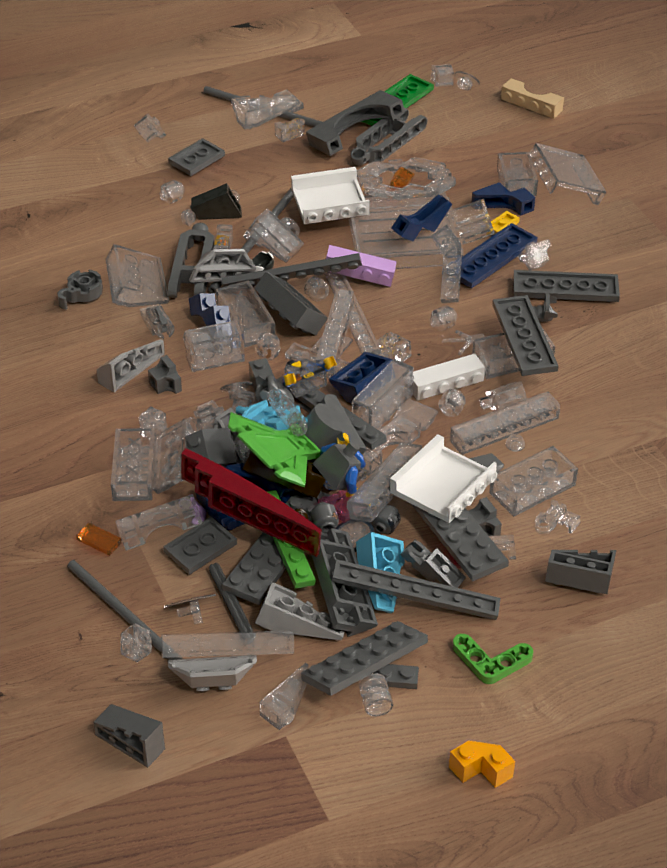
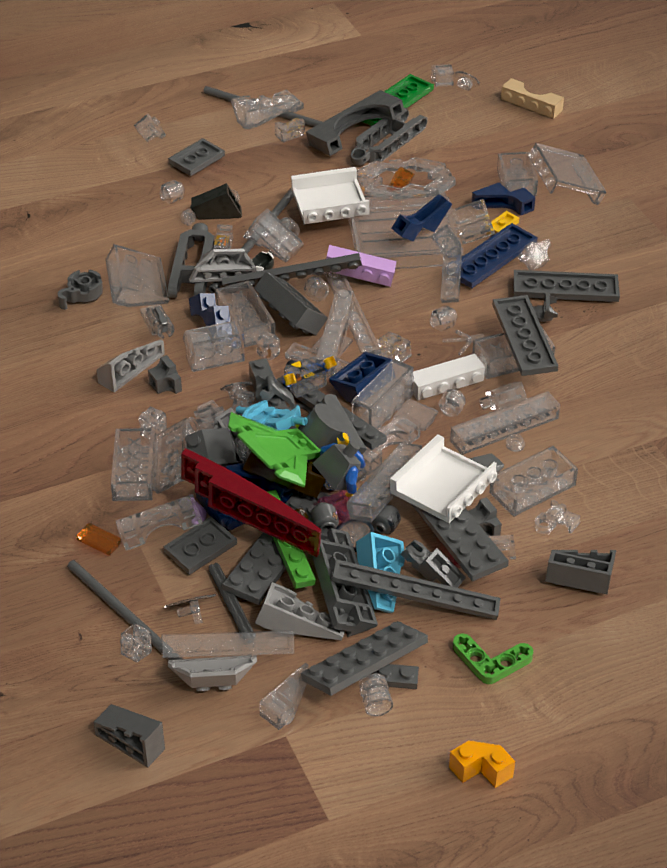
clear beam [267,389,308,436] -> none

